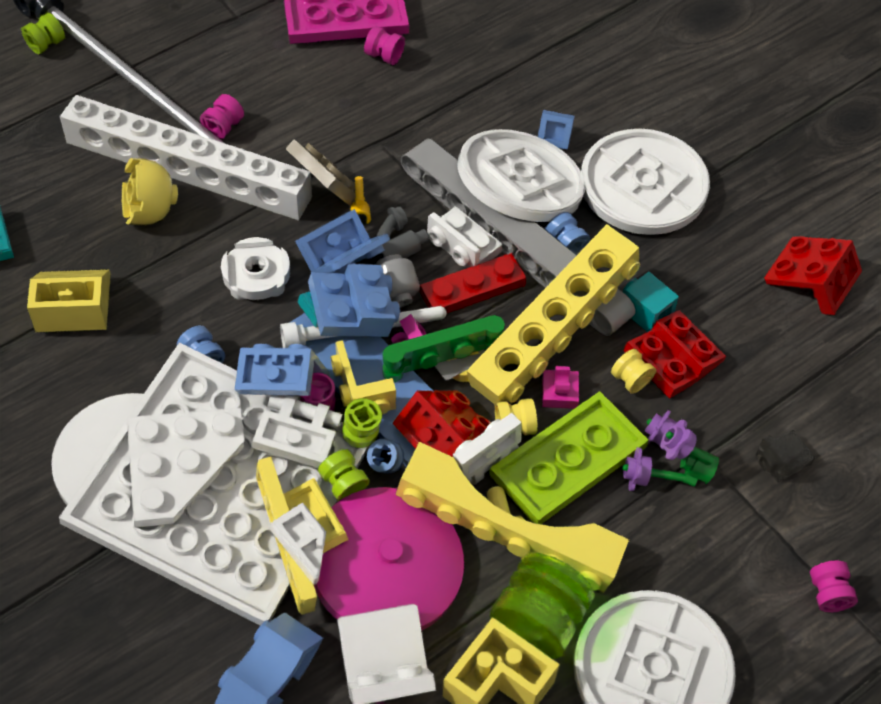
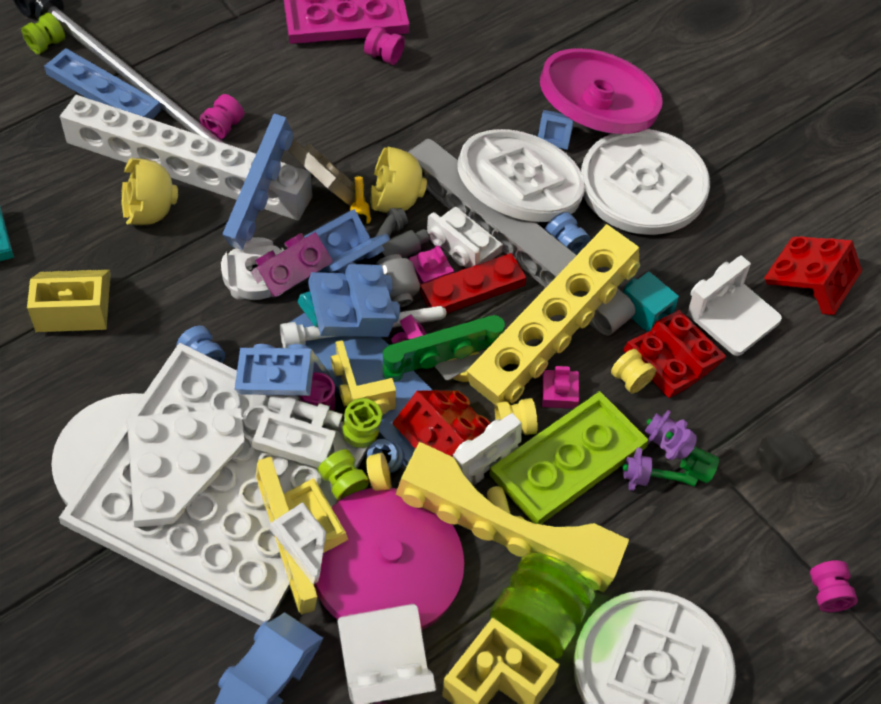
none -> medium blue plate [44,48,161,119]
none -> medium blue plate [222,114,293,250]
none -> magenta bracket [251,232,332,297]
none -> light yellow tile [366,453,391,491]
none -> light yellow cylinder [370,147,427,213]
none -> dark pink tile [409,246,454,285]
none -> dark pink dish [540,48,662,134]
none -> white bracket [687,255,782,356]

